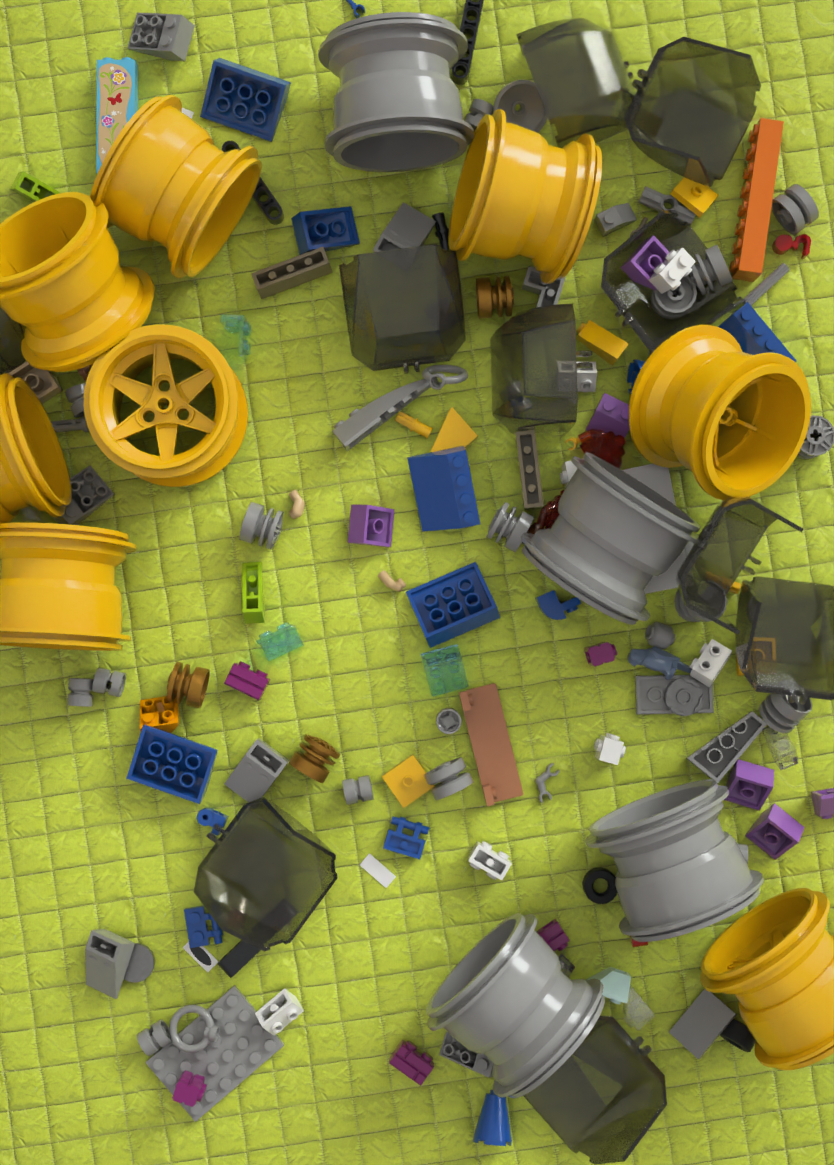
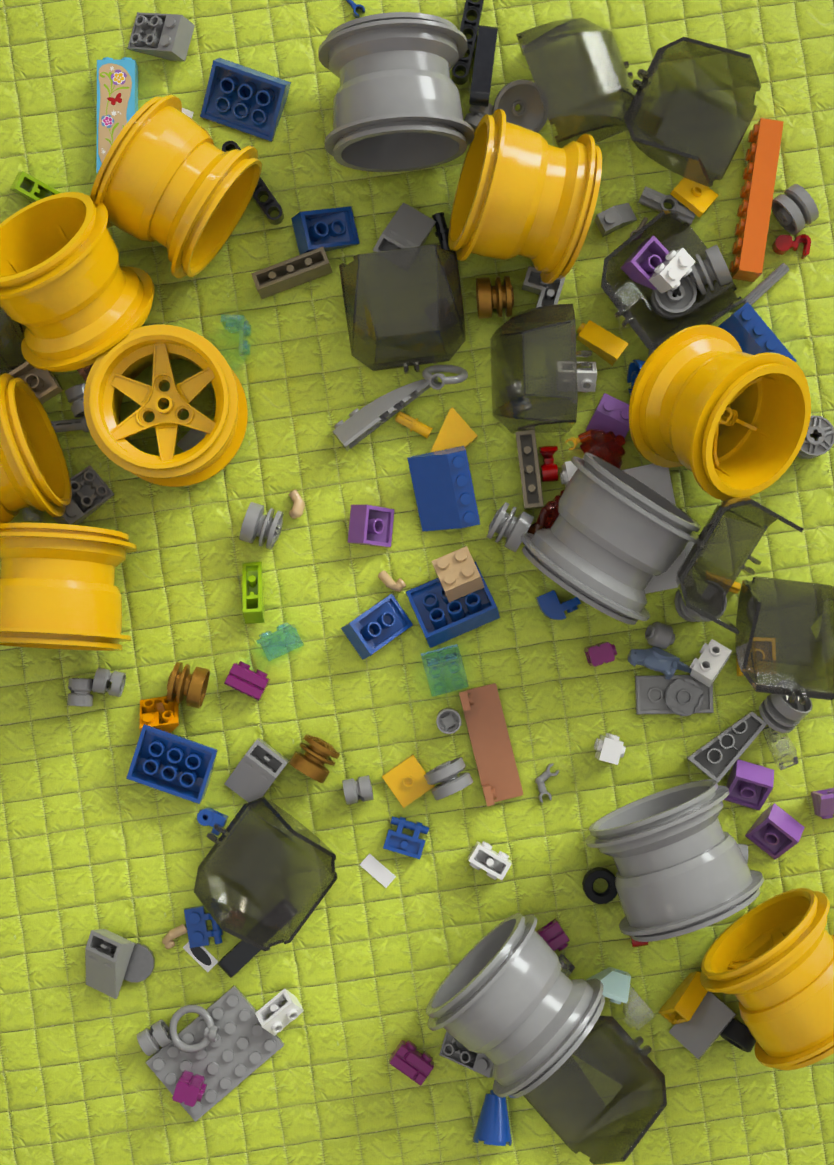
none -> tan arm [162,924,187,949]
none -> white sticker [177,429,207,452]
none -> blue slope [341,594,413,660]
none -> tan brick [432,546,484,602]
none -> black beam [469,25,498,107]
none -> red leg [539,446,558,482]
none -> yellow slope [658,971,708,1025]

